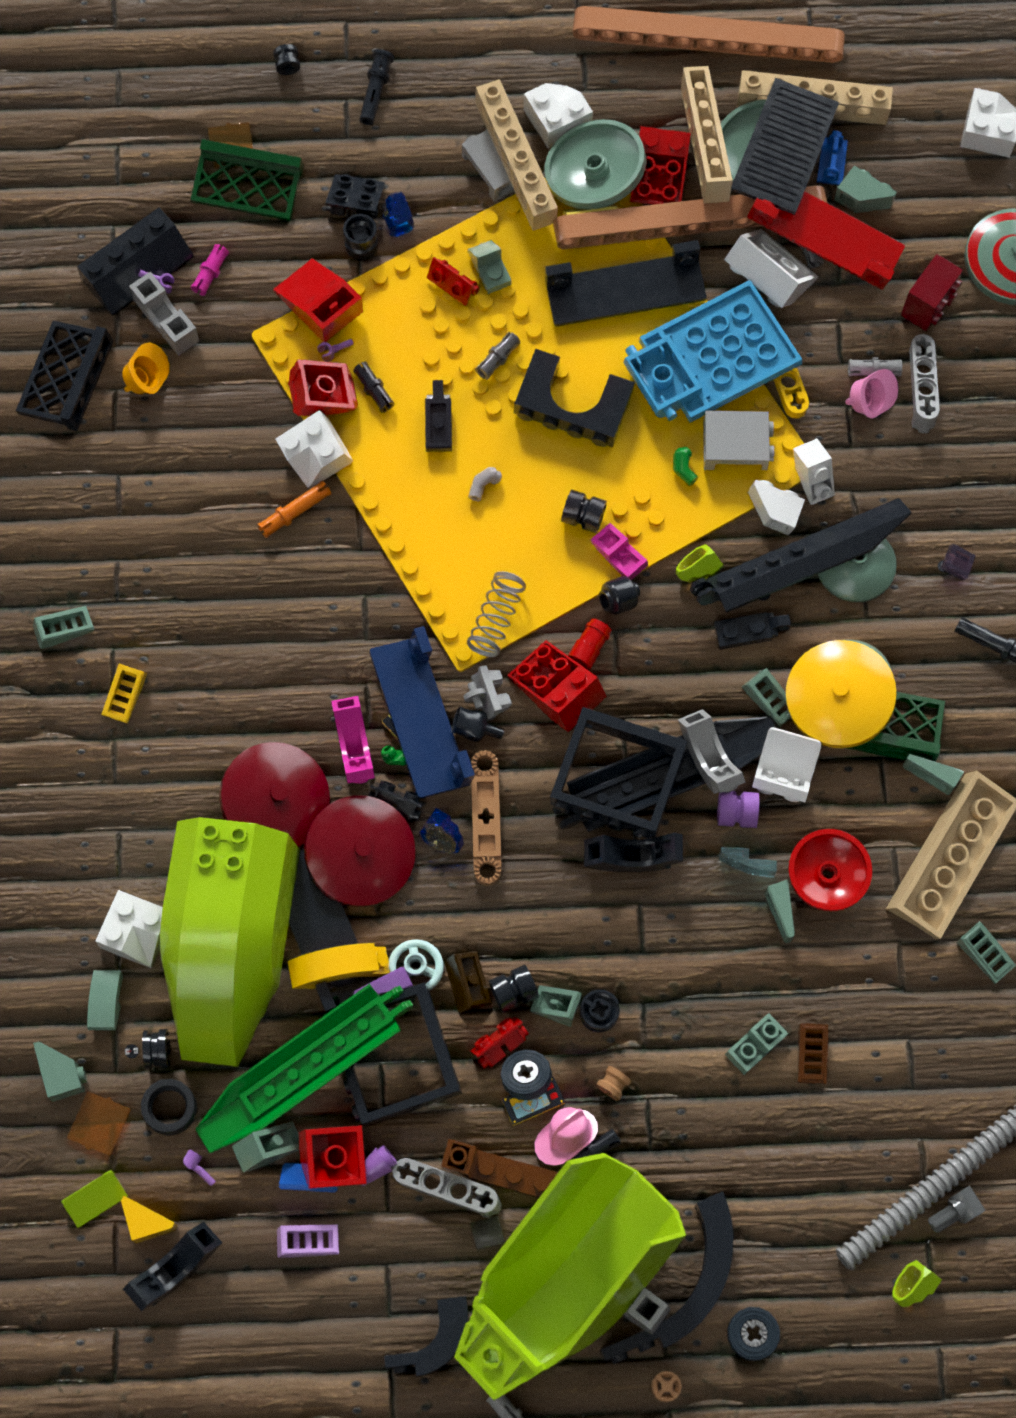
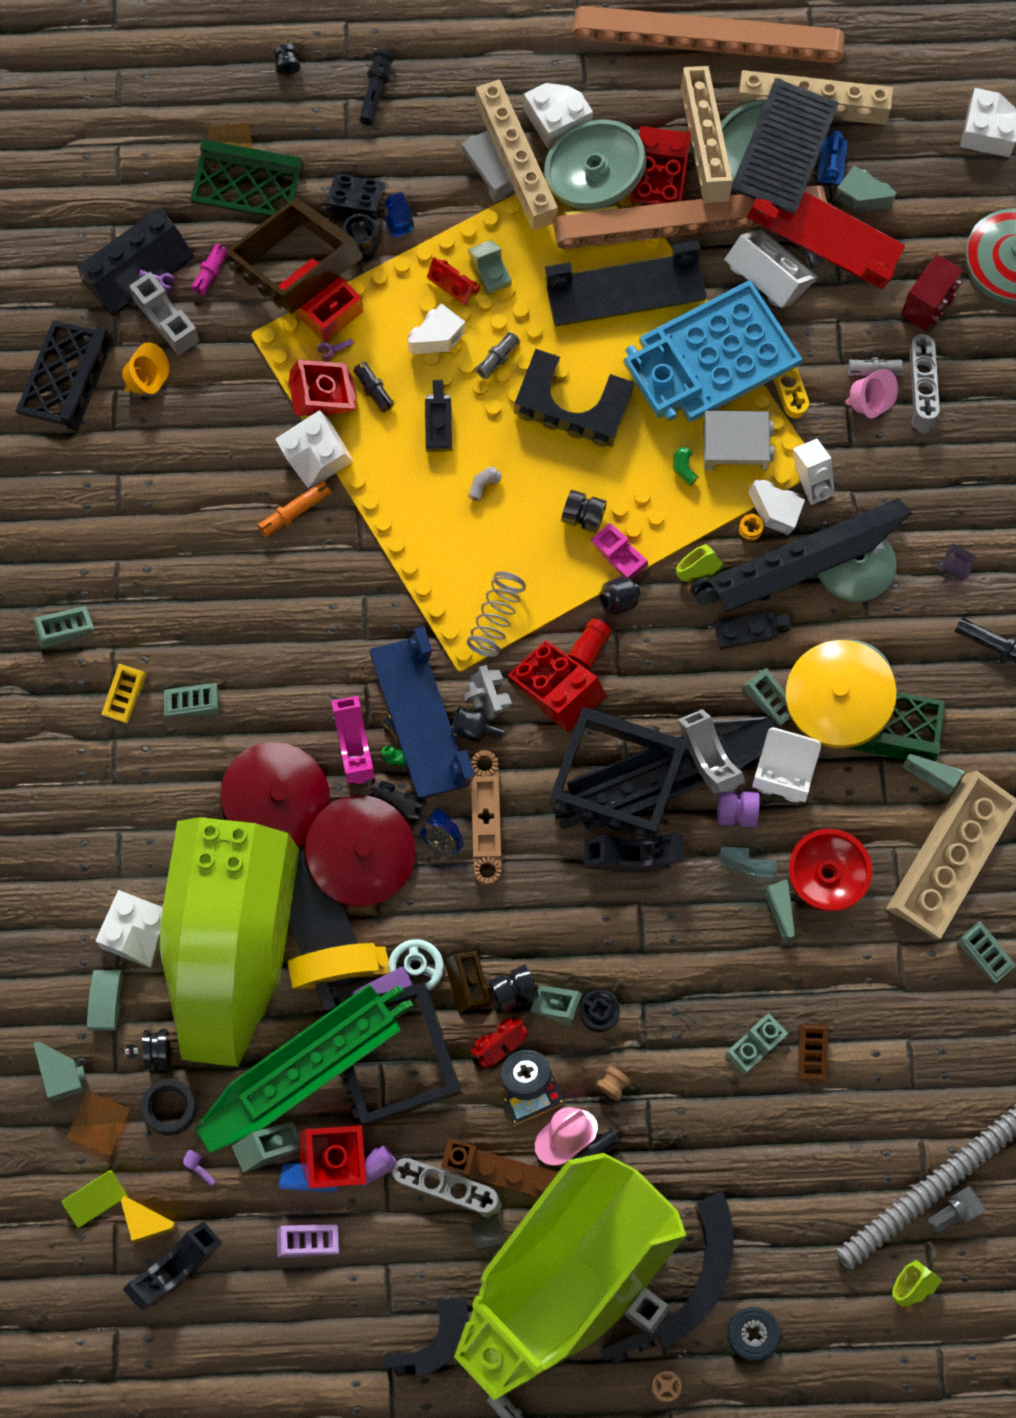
none -> sand green slope [164,683,219,717]
none -> dark brown window [225,197,363,314]
none -> white slope [407,304,466,354]
none -> light orange bush [739,514,764,541]

